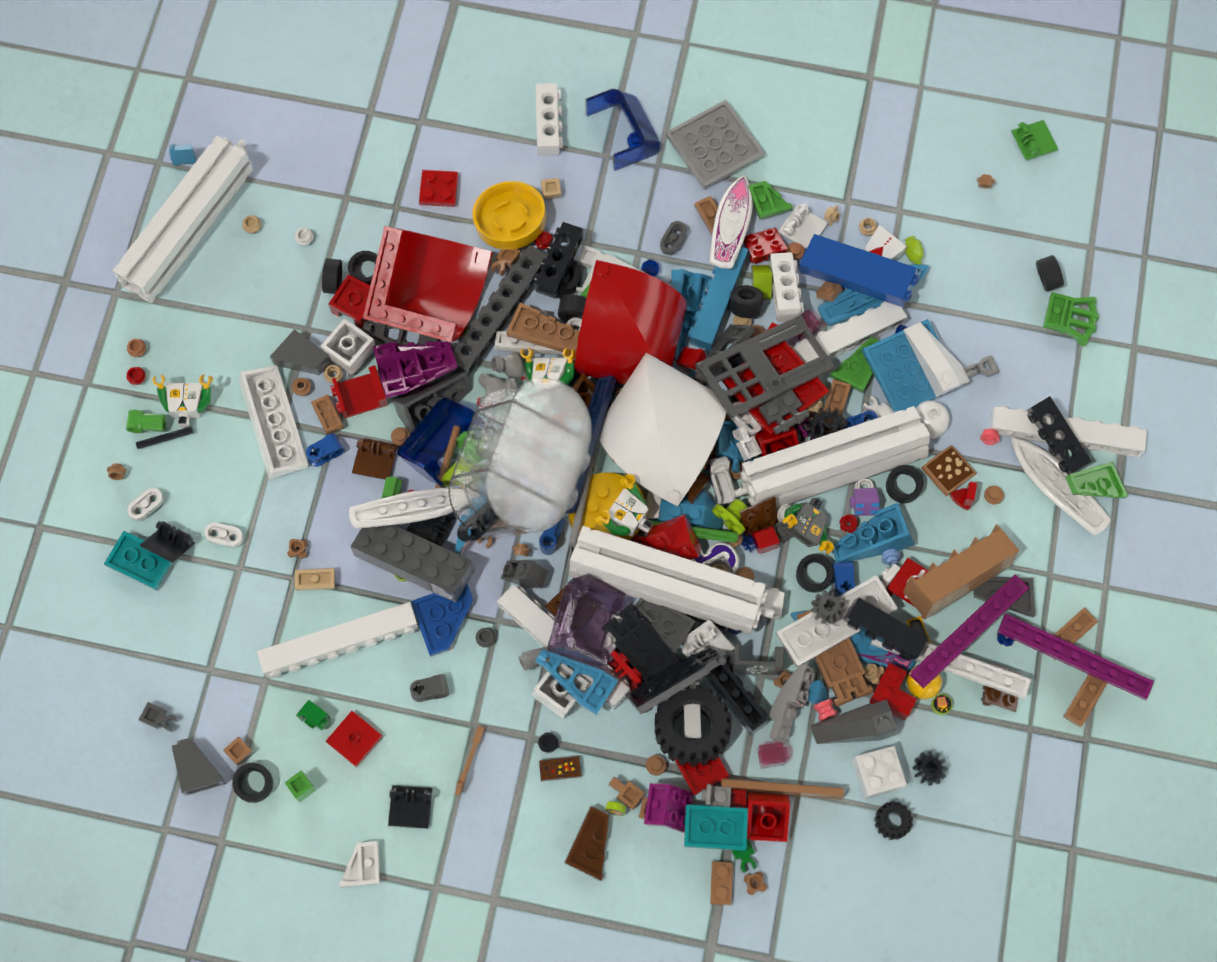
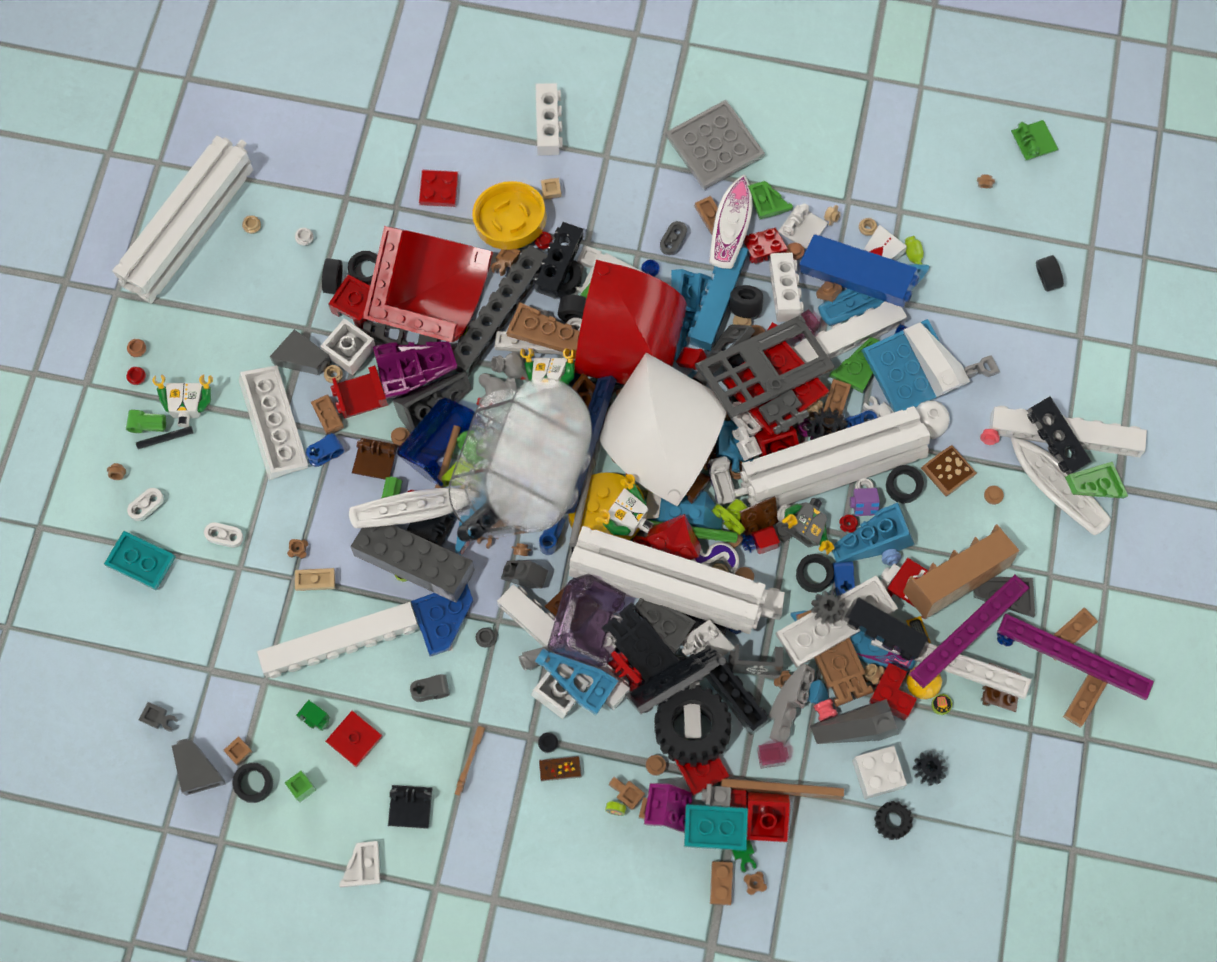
black hinge [140,521,195,563] -> none
dark azure tile [169,144,196,166] -> none
medium nougat plate [292,378,311,396] -> none
reddish brown wing [564,806,609,881] -> none
clear blue windscreen [586,89,661,171] -> none
lime slope [751,265,772,300] -> none
red tile [950,481,977,511] -> none
bright green plate [1043,292,1099,346] -> none

